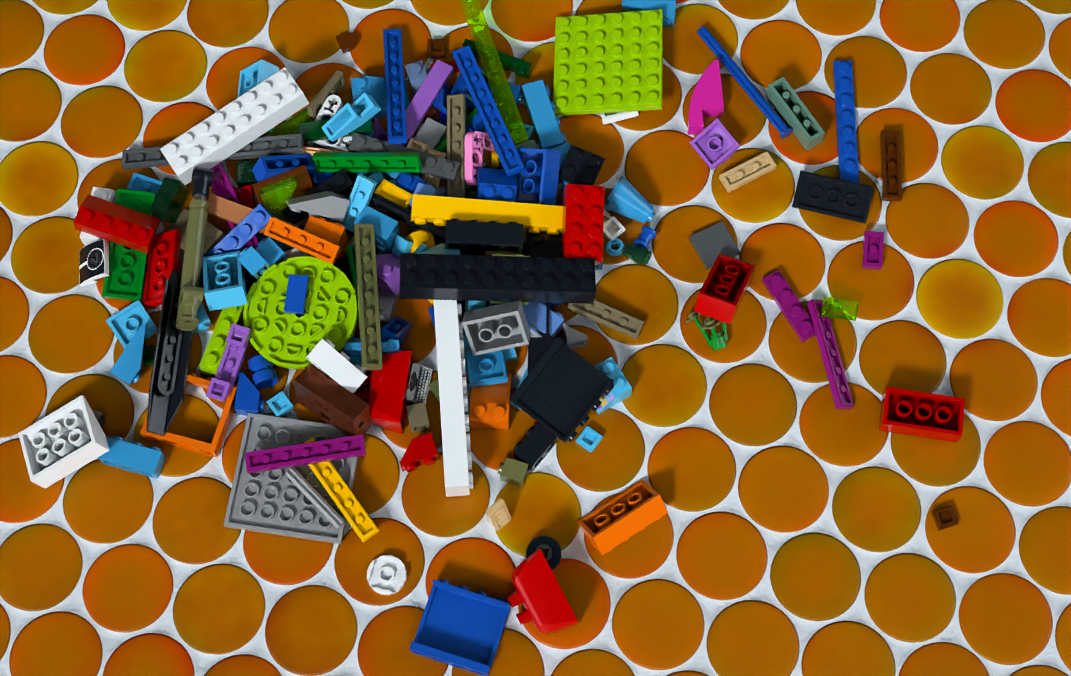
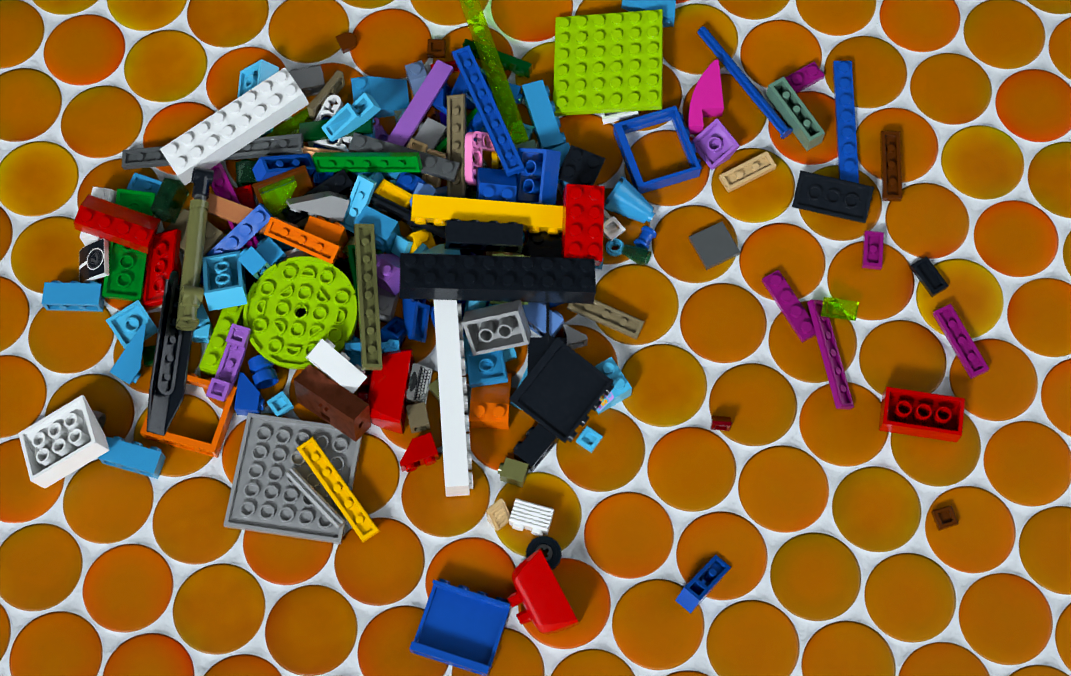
magenta plate [245,434,366,474] -> none
blue tile [284,274,309,315] -> none
white tile [367,555,407,595] -> none
blue plate [383,29,407,144] -> none
orange slope [577,479,668,555] -> none
green plant [686,312,729,351] -> none
red brick [694,253,755,324] -> none
none -> dark azure brick [42,280,105,312]
none -> medium azure slope [192,324,214,343]
none -> light grey brick [289,65,325,97]
none -> blue slope [403,299,430,343]
none -> white brick [509,498,554,536]
none -> blue window [613,106,702,194]
none -> blue slope [675,555,731,614]
none -> dark red slope [710,416,732,431]
none -> magenta plate [785,62,824,93]
none -> black tile [910,256,949,297]
none -> magenta plate [933,304,989,379]

